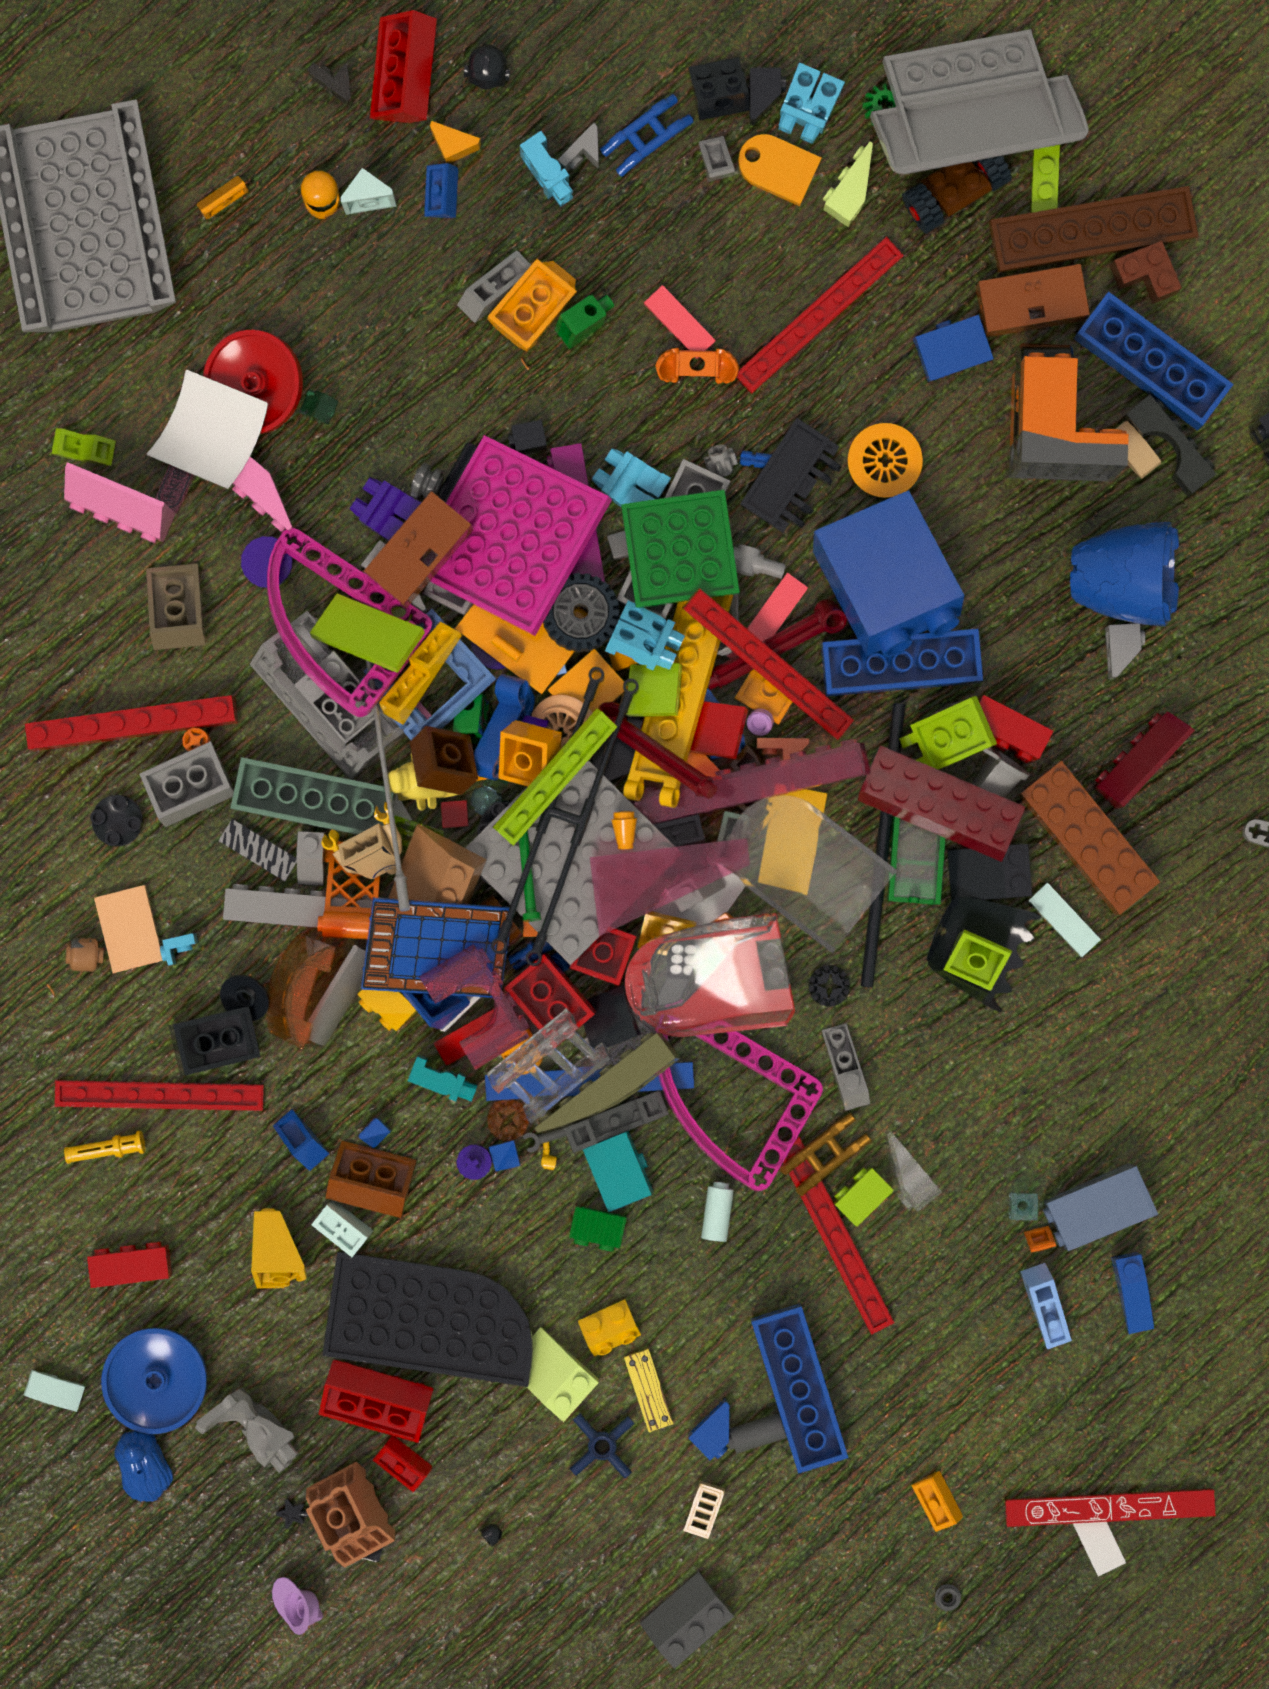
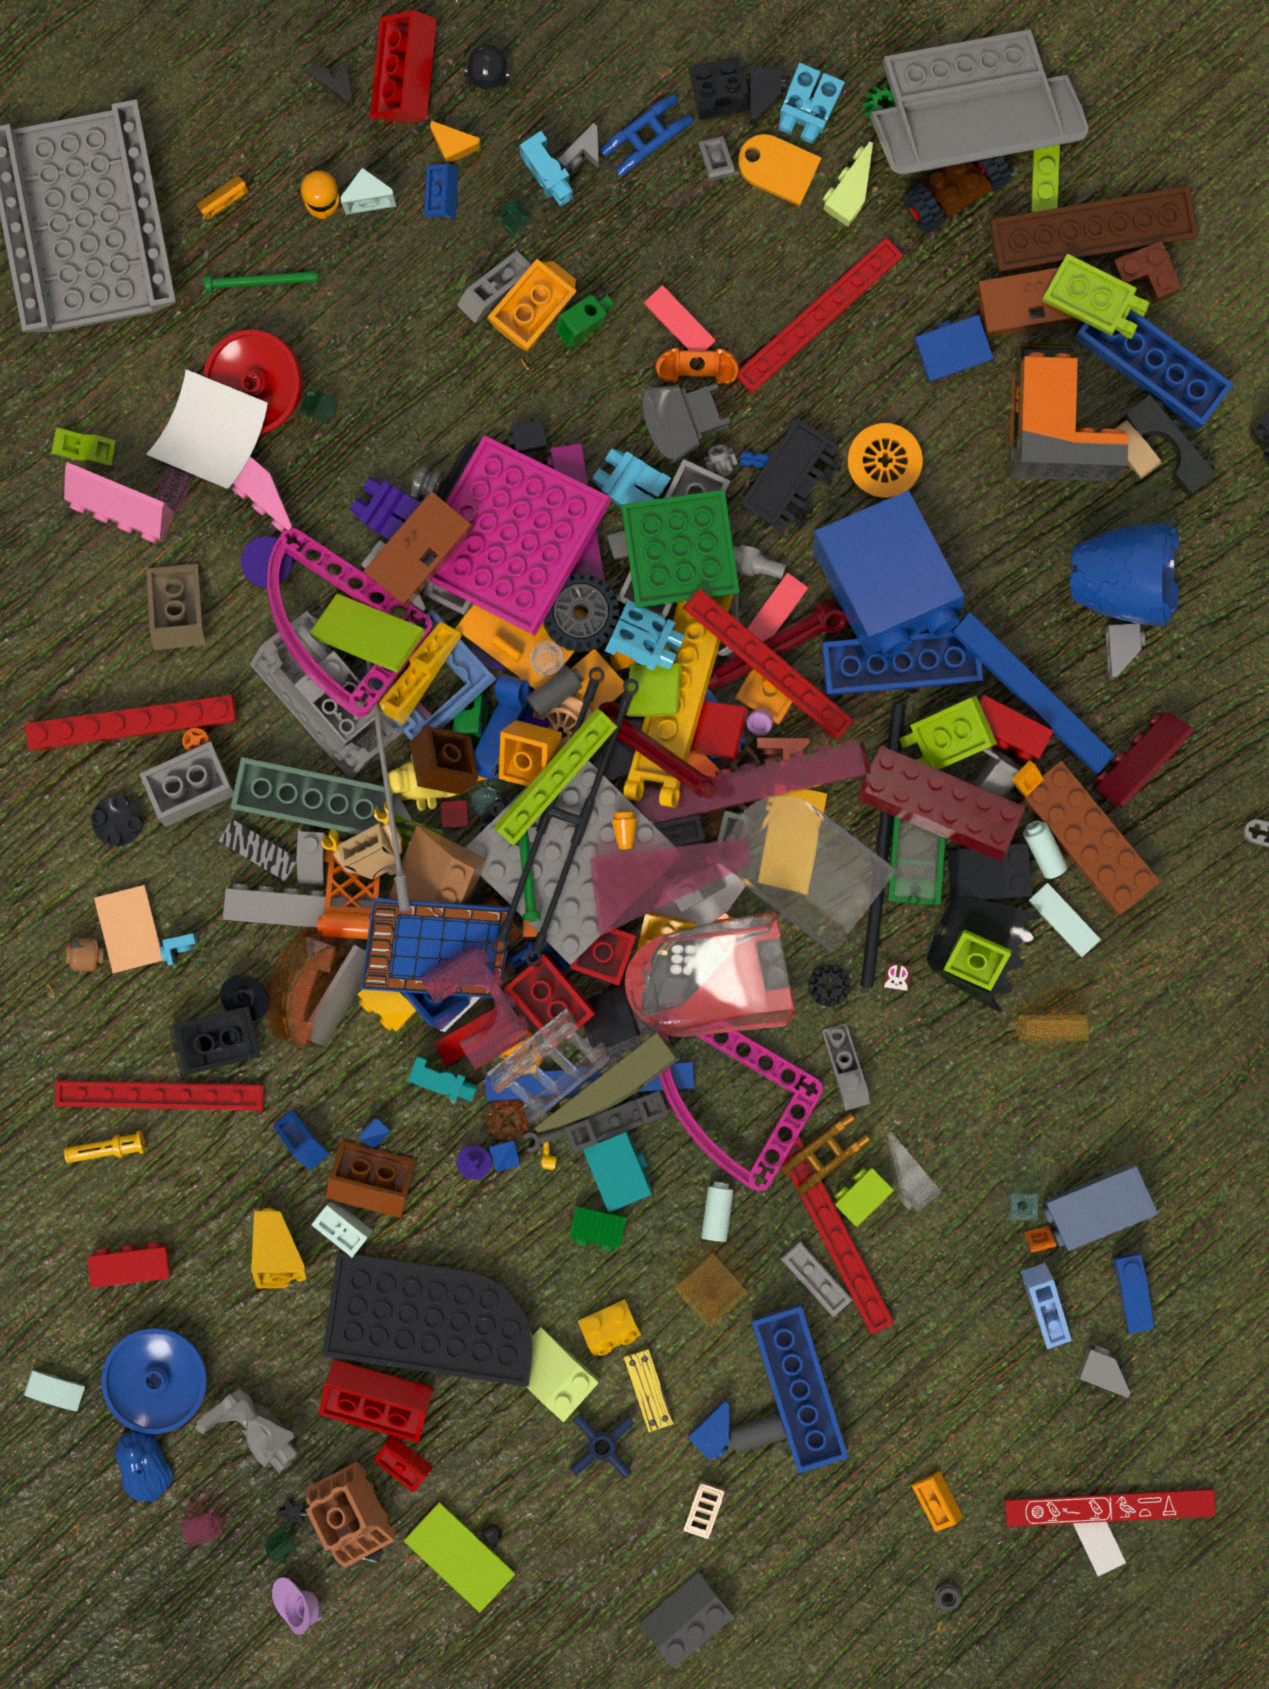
none -> clear pink brick [179,1509,222,1548]
none -> green bar [204,271,319,293]
none -> clear green tile [263,1527,298,1563]
none -> lime tile [404,1501,516,1613]
none -> clear green tile [496,199,532,236]
none -> dark grey brick [525,667,584,718]
none -> clear wheel [530,641,564,677]
none -> dark grey piece [642,383,731,464]
none -> clear yellow brick [674,1251,748,1328]
none -> light grey tile [781,1241,852,1317]
none -> tile [882,963,912,992]
none -> blue tile [951,612,1115,774]
none -> light orange tile [1012,760,1044,797]
none -> clear yellow slope [1014,1014,1089,1041]
none -> light aqua brick [1023,821,1068,879]
none -> lime tile [1042,254,1150,339]
none -> light grey slope [1076,1345,1130,1398]

